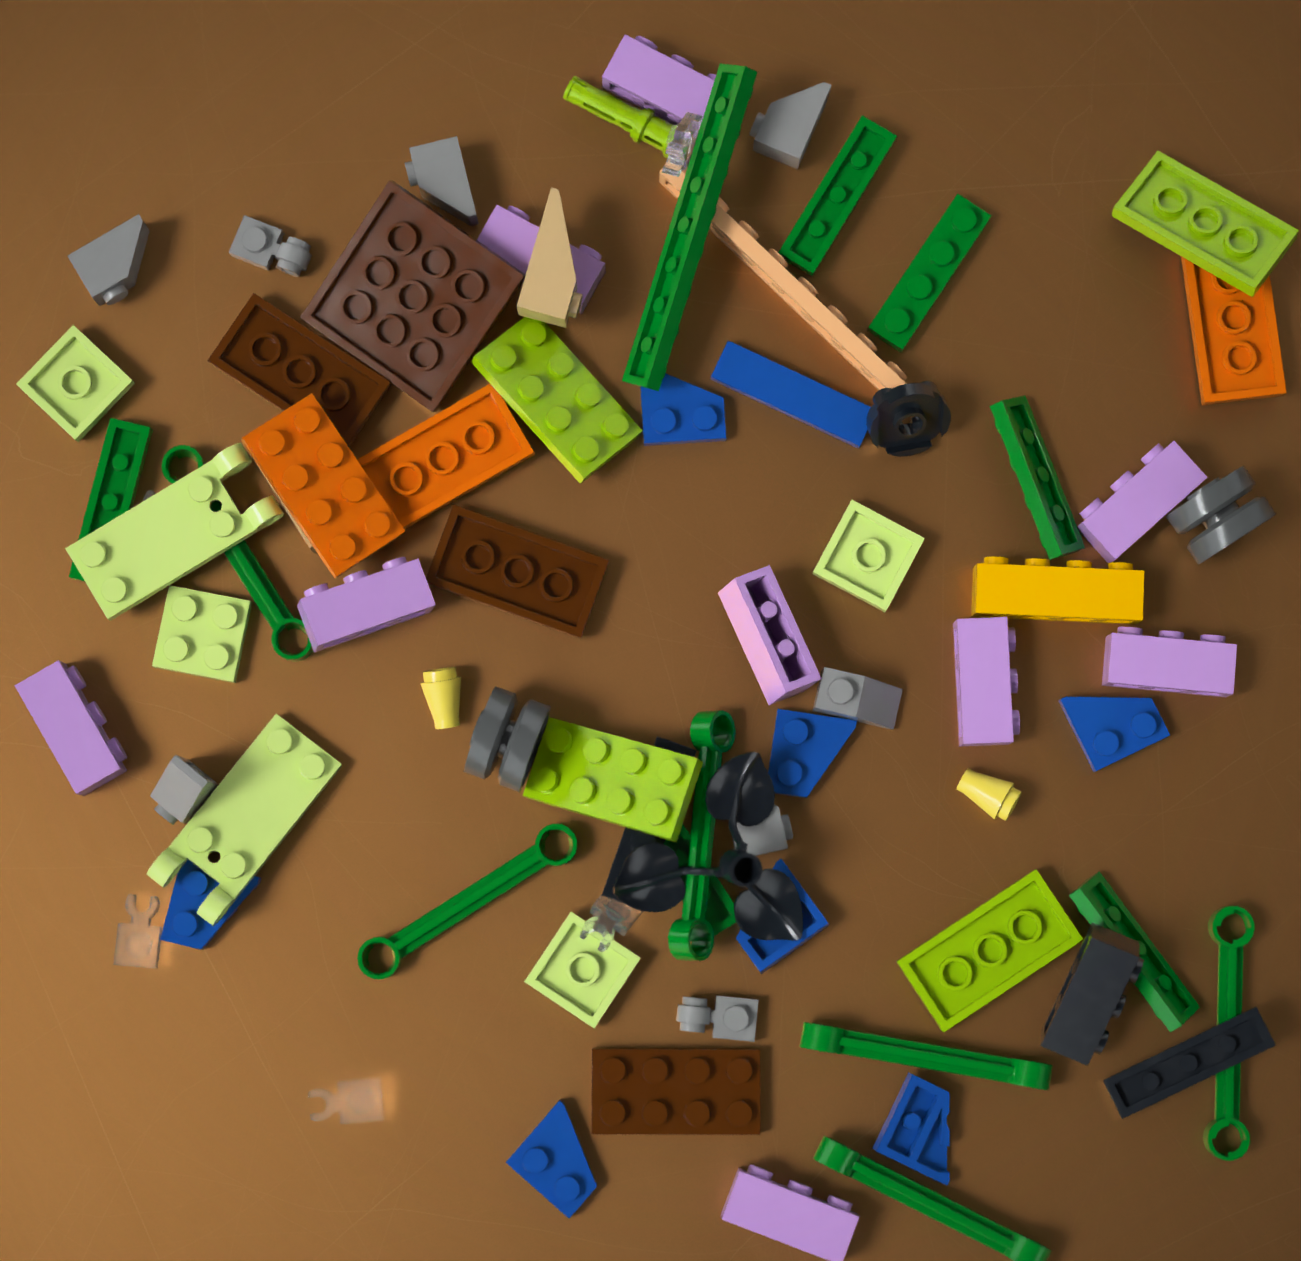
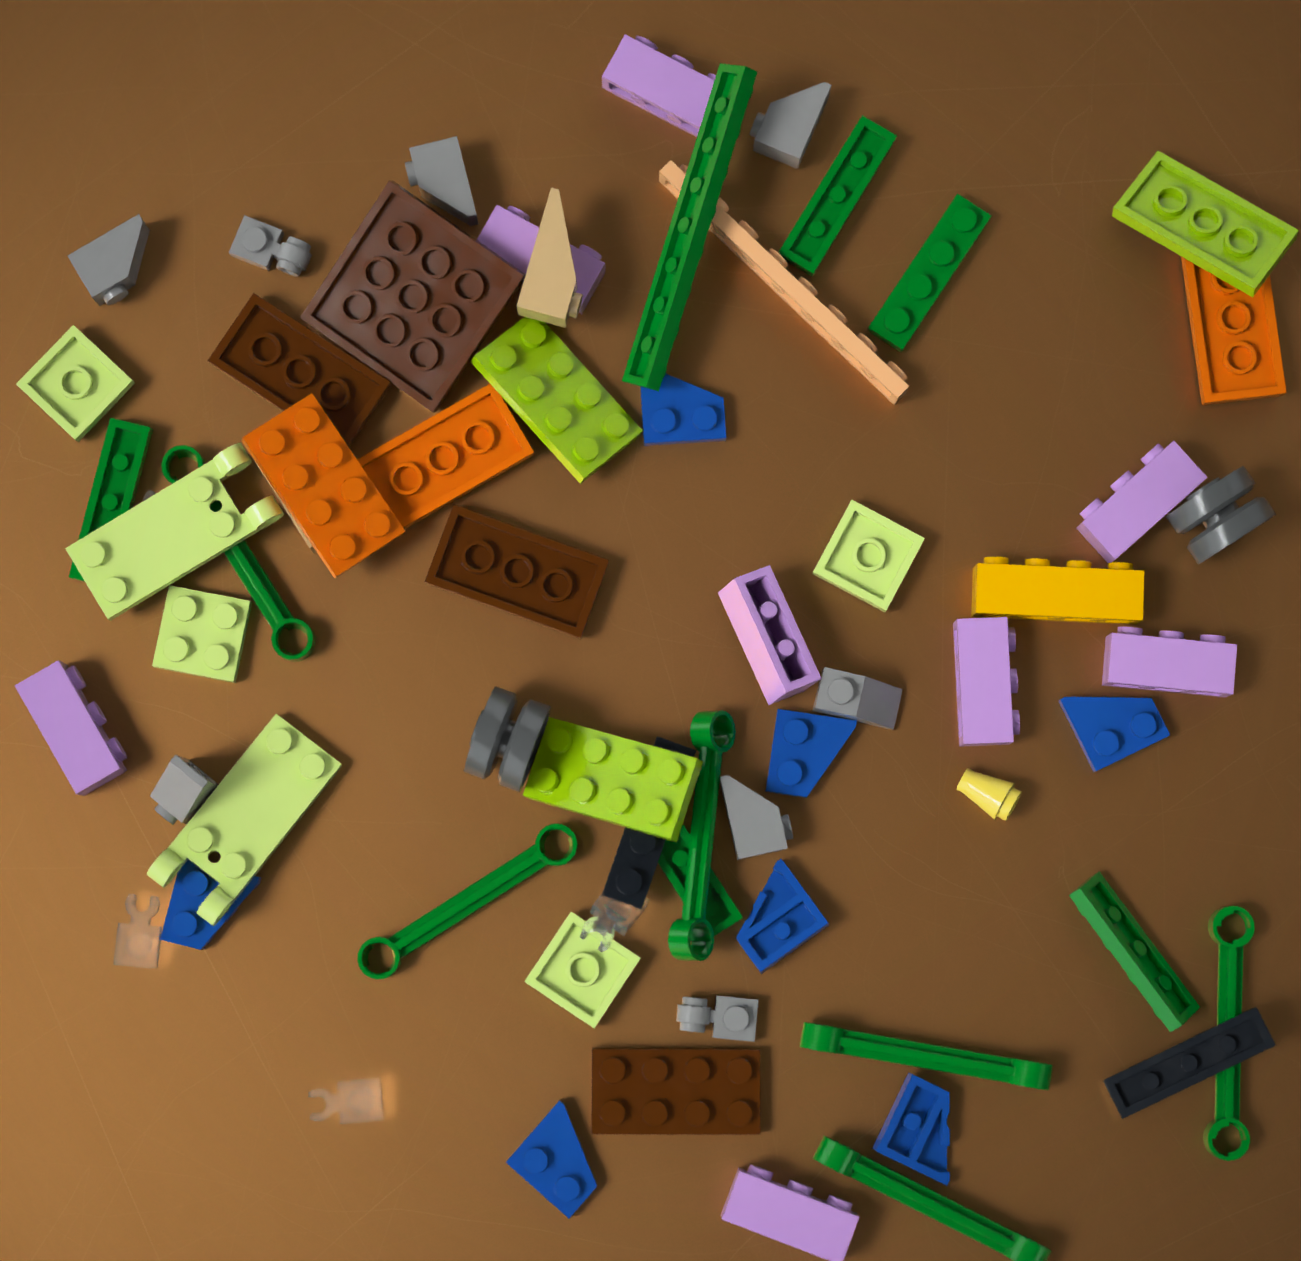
lavender brick [297,557,436,653] -> none
light yellow cone [420,667,461,729] -> none
lime pin [563,76,686,159] -> none
black plant [613,752,803,941] -> none
clear plate [662,112,703,177] -> none
blue tile [710,340,871,449] -> none
black plate [866,381,951,457] -> none
lime plate [896,869,1084,1032] -> none
green plate [990,395,1085,560] -> none
black brick [1041,922,1144,1066] -> none

